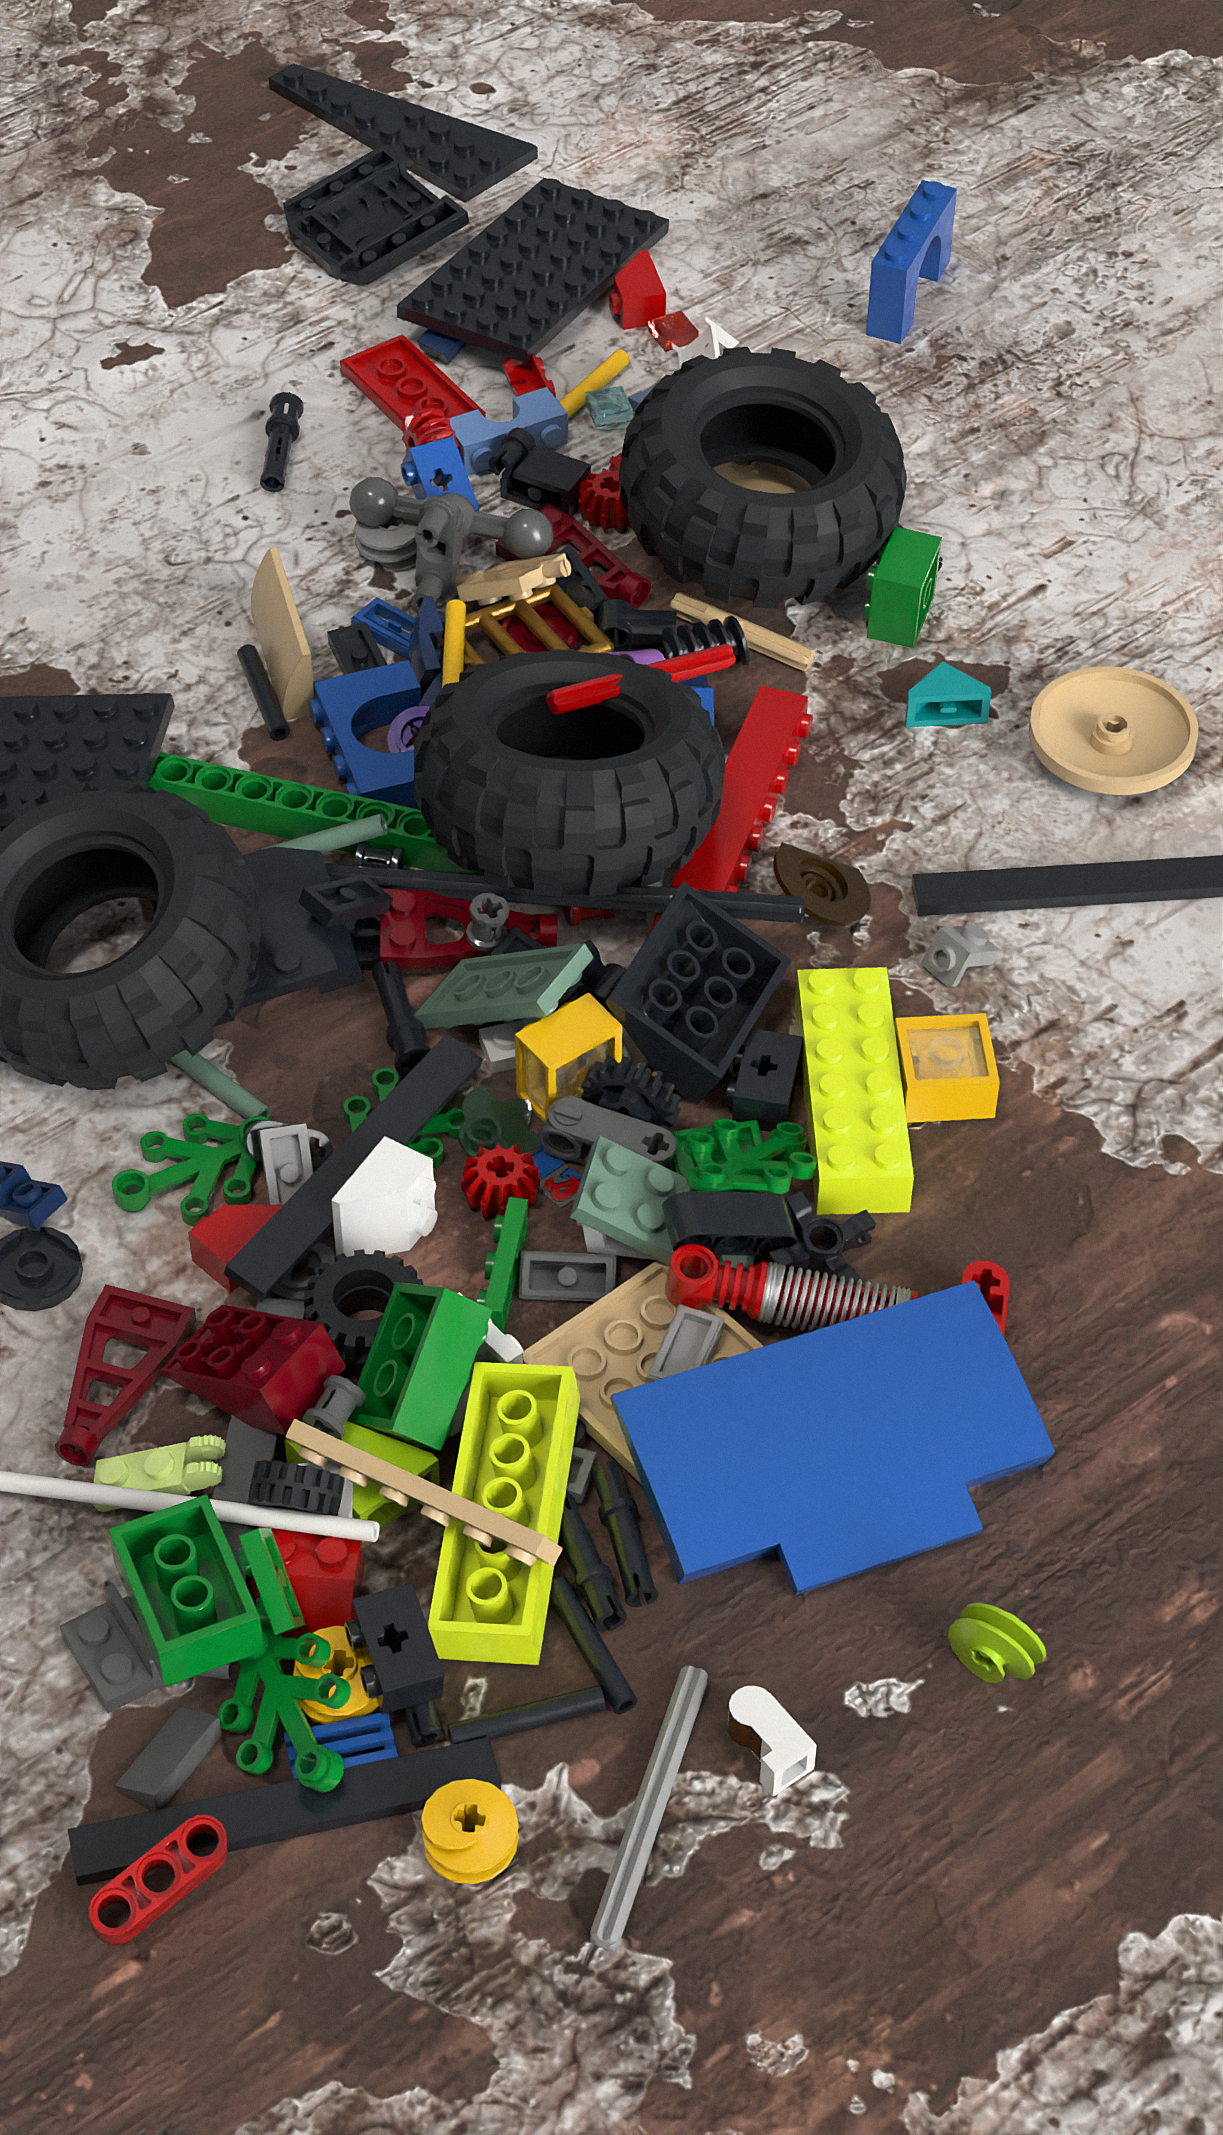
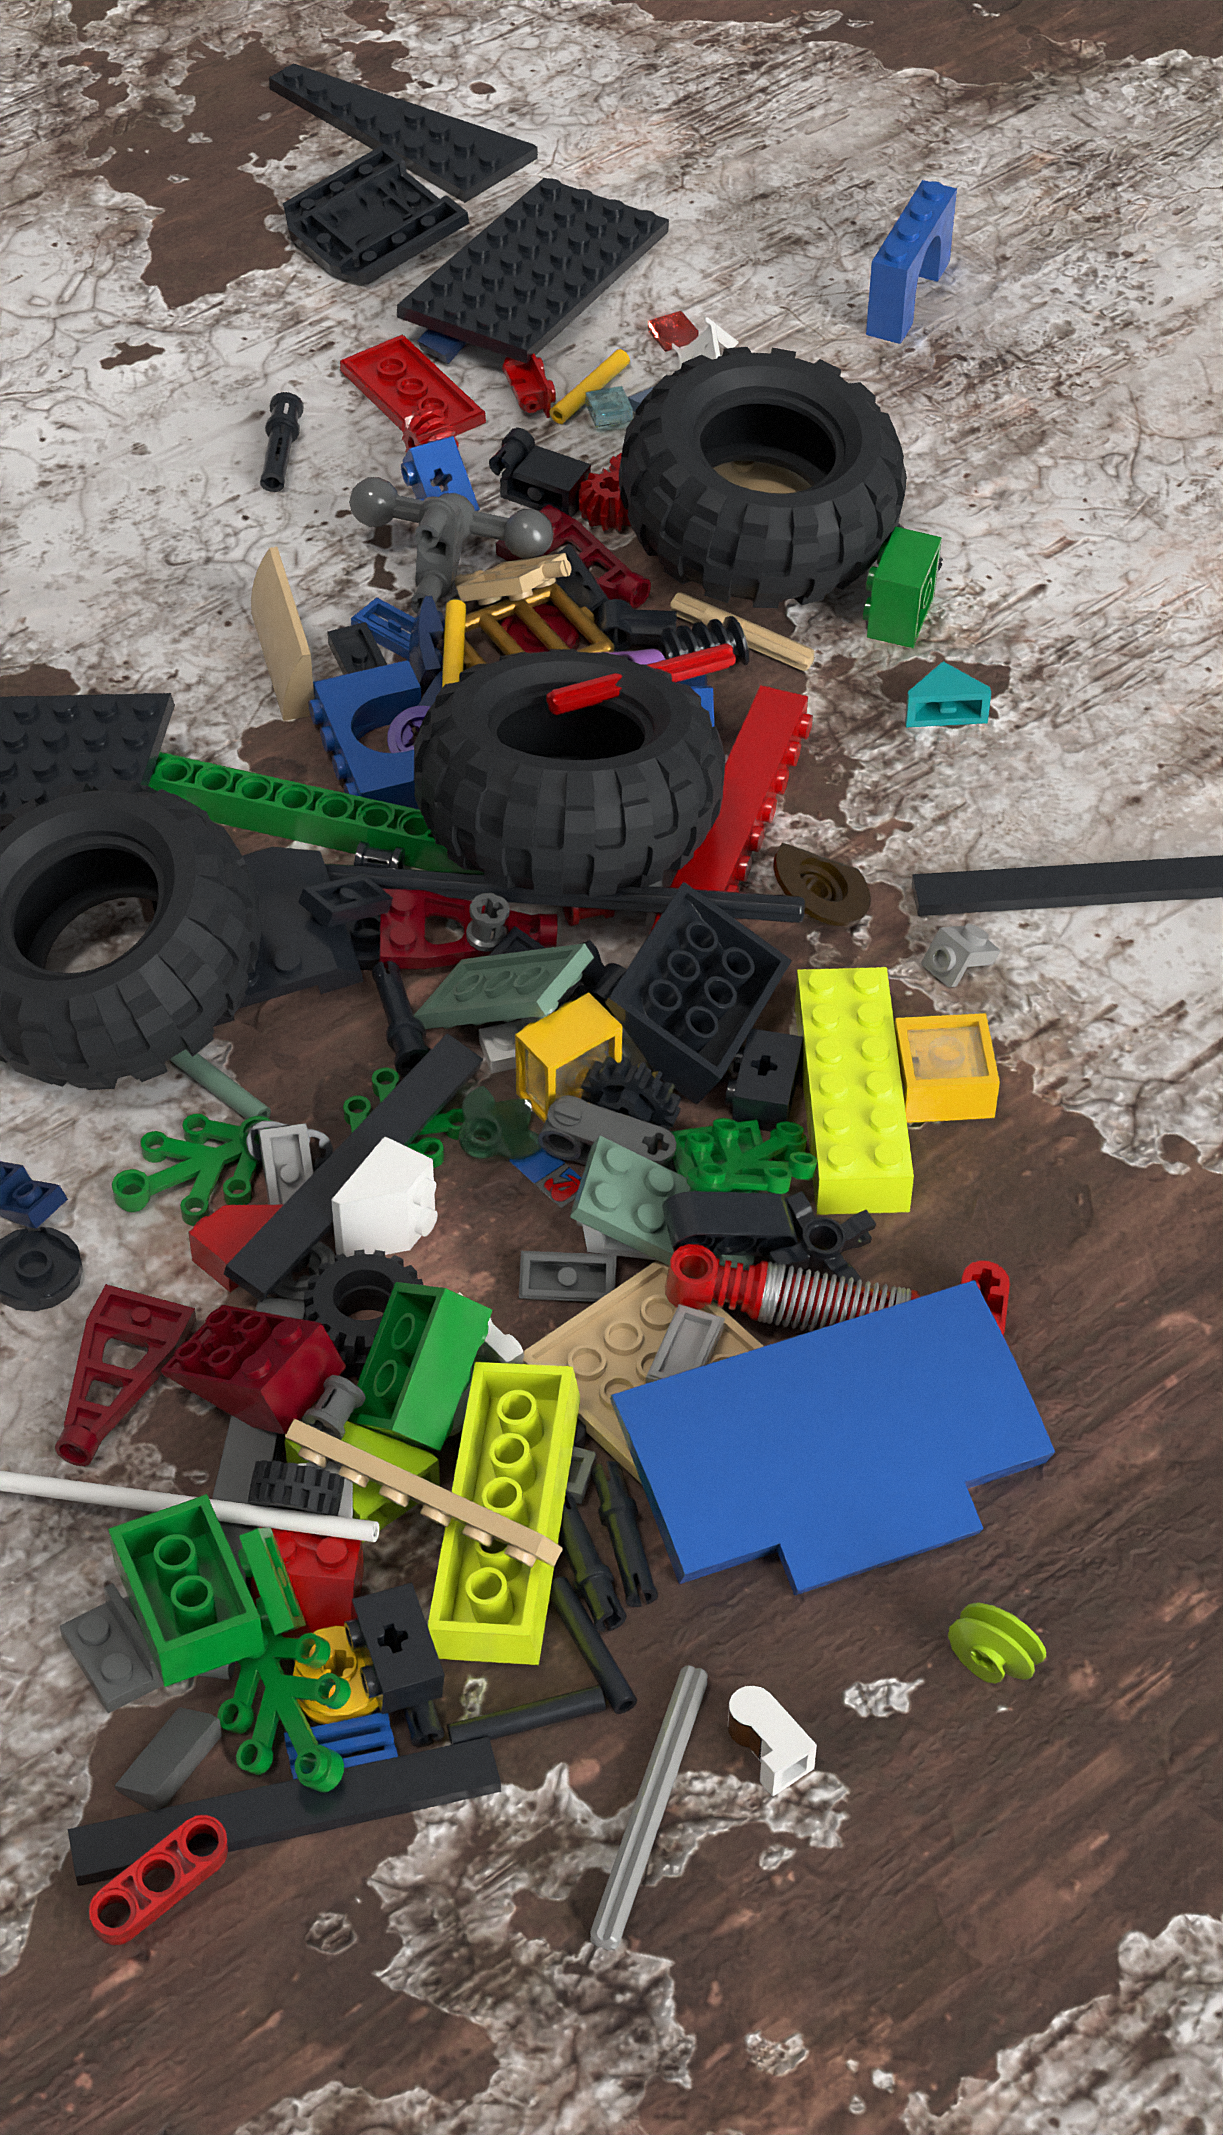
yellowish green hinge [93,1435,226,1512] -> none
black piece [237,644,290,741] -> none
sand green piece [261,814,388,853] -> none
light grey piece [354,518,419,572] -> none
yellow piece [421,1779,519,1884] -> none
medium blue arch [449,387,568,476] -> none
red gear [461,1141,540,1220] -> none
green plate [477,1197,528,1334] -> none
red slope [609,250,666,330] -> none
tan dish [1029,666,1199,795] -> none

